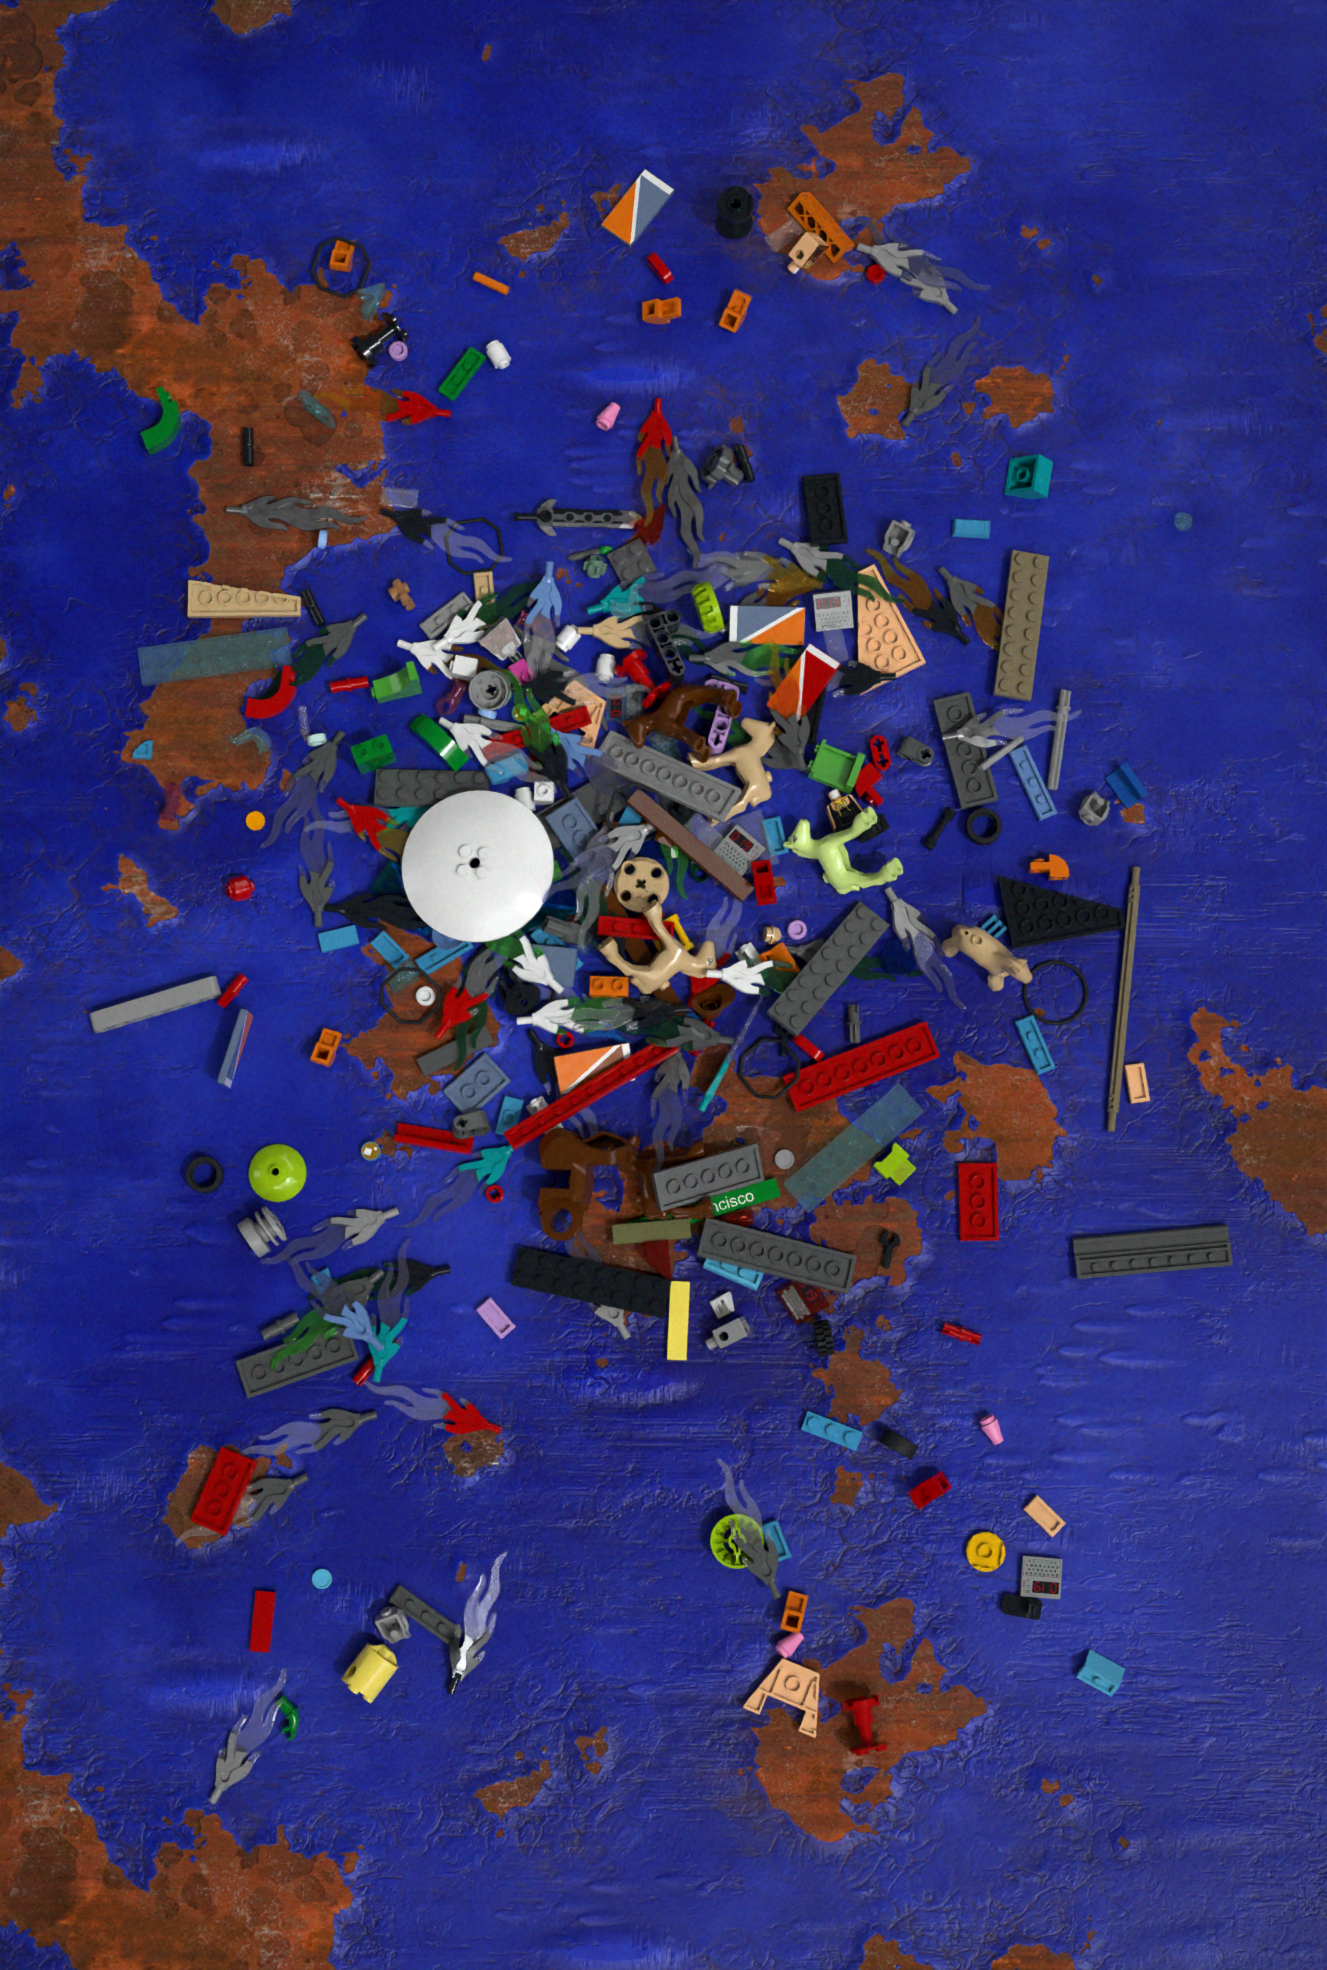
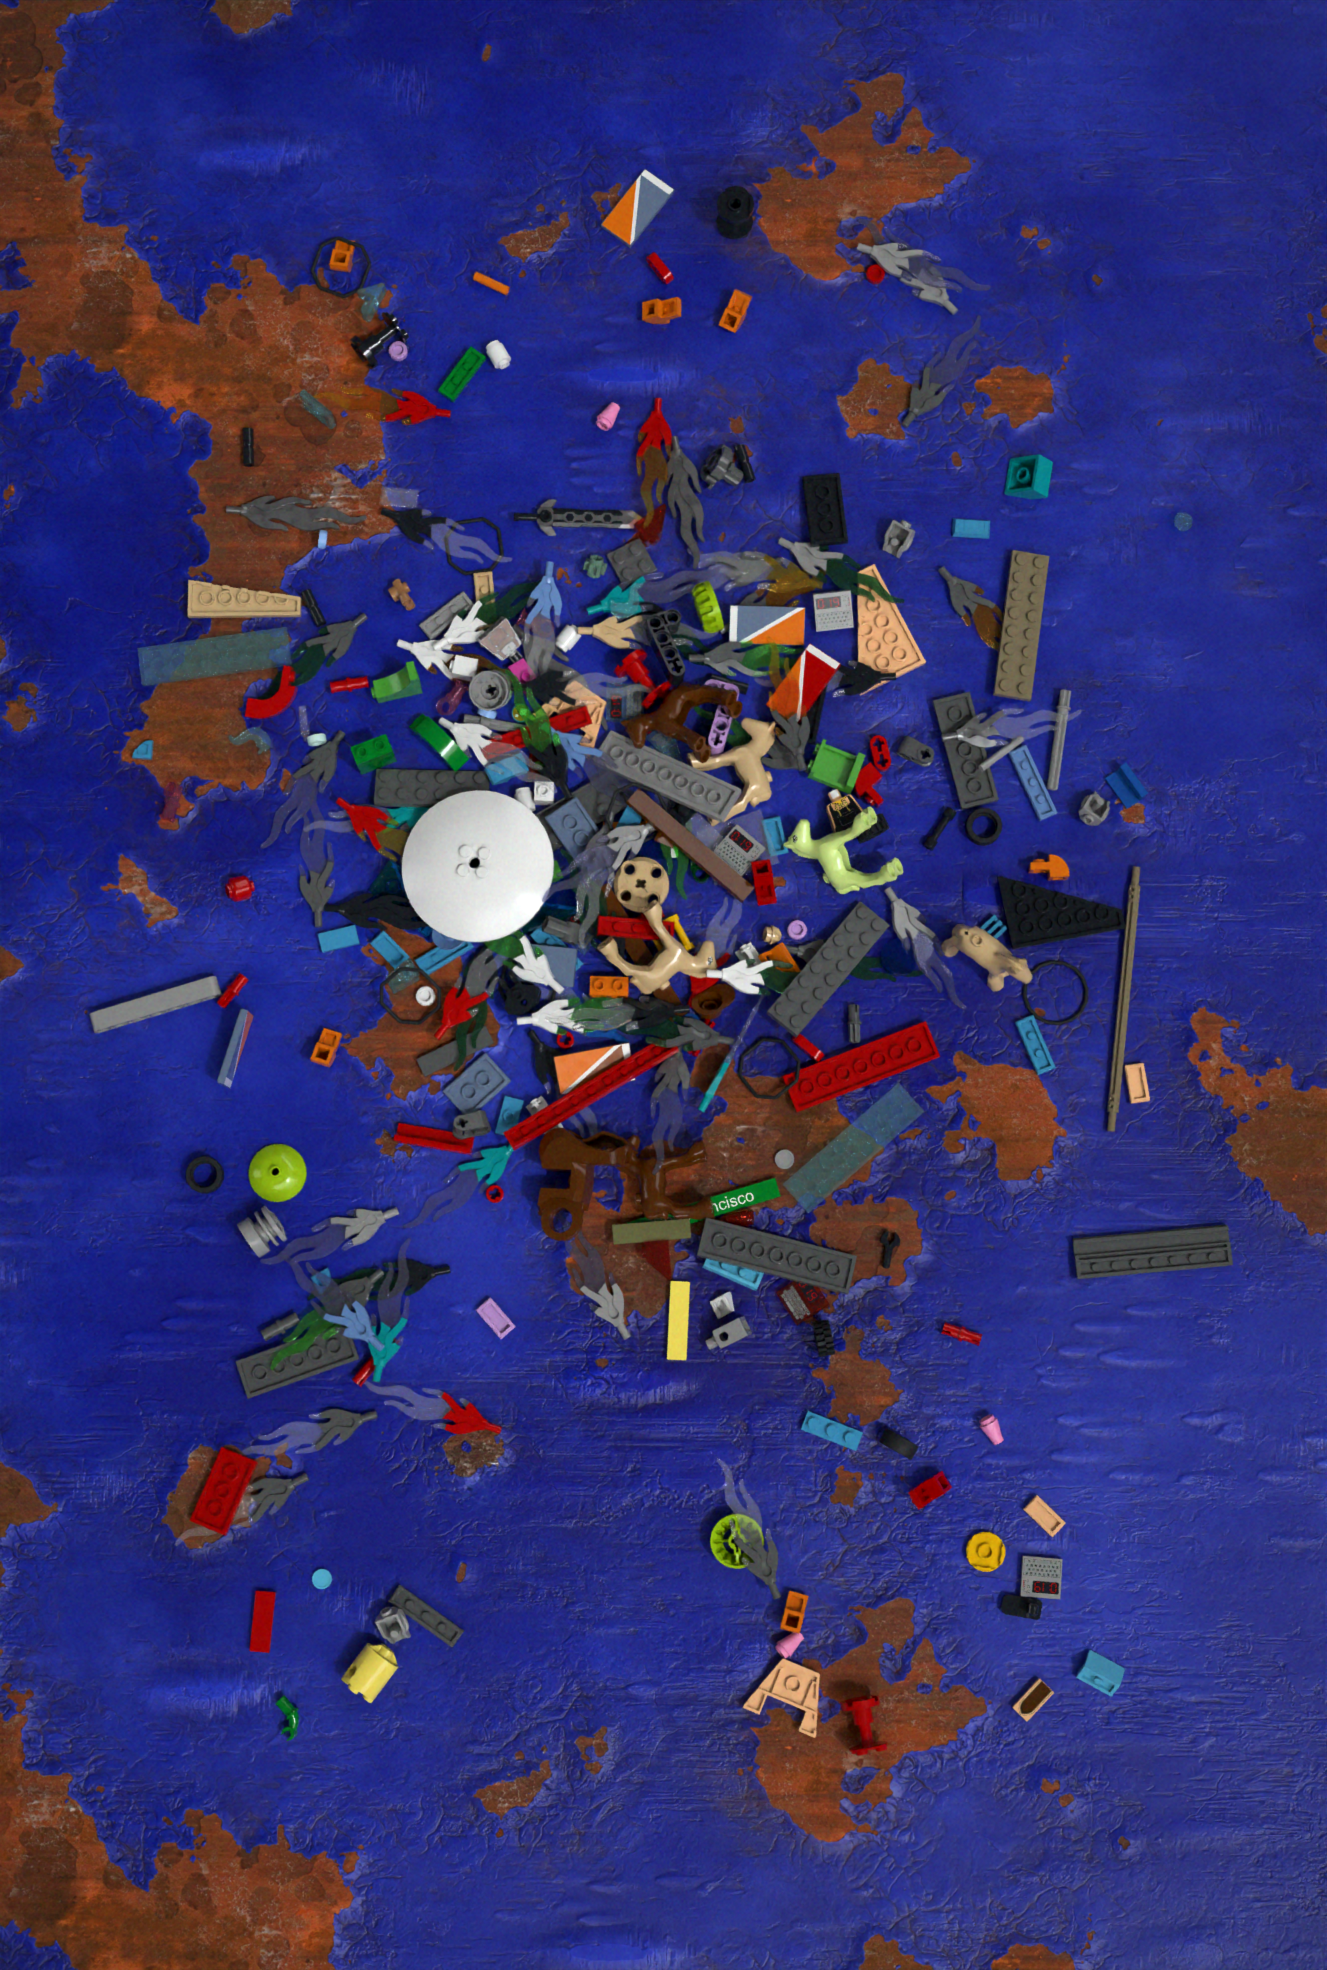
green arch [140,386,181,455] -> none
clear piece [209,1668,286,1804] -> none
light orange piece [246,811,265,831] -> none
tile [361,1141,381,1161] -> none
piece [447,1552,507,1695] -> none
black plate [511,1247,672,1319] -> none
dark grey piece [568,546,613,561] -> none
white brick [595,654,616,683] -> none
dark grey plate [651,1143,765,1211] -> none
dark azure tile [759,1519,792,1562] -> none
clear tile [764,217,804,253] -> none
black bar [775,1023,791,1057] -> none
orange fence [787,191,856,263] -> none
light nougat torso [787,232,829,274] -> none
clear plate [822,623,849,662] -> none
piece [865,549,971,646] -> none
lime piece [872,1142,916,1186] -> none
red tile [958,1163,999,1241] -> none
none -> tile [1012,1678,1054,1722]

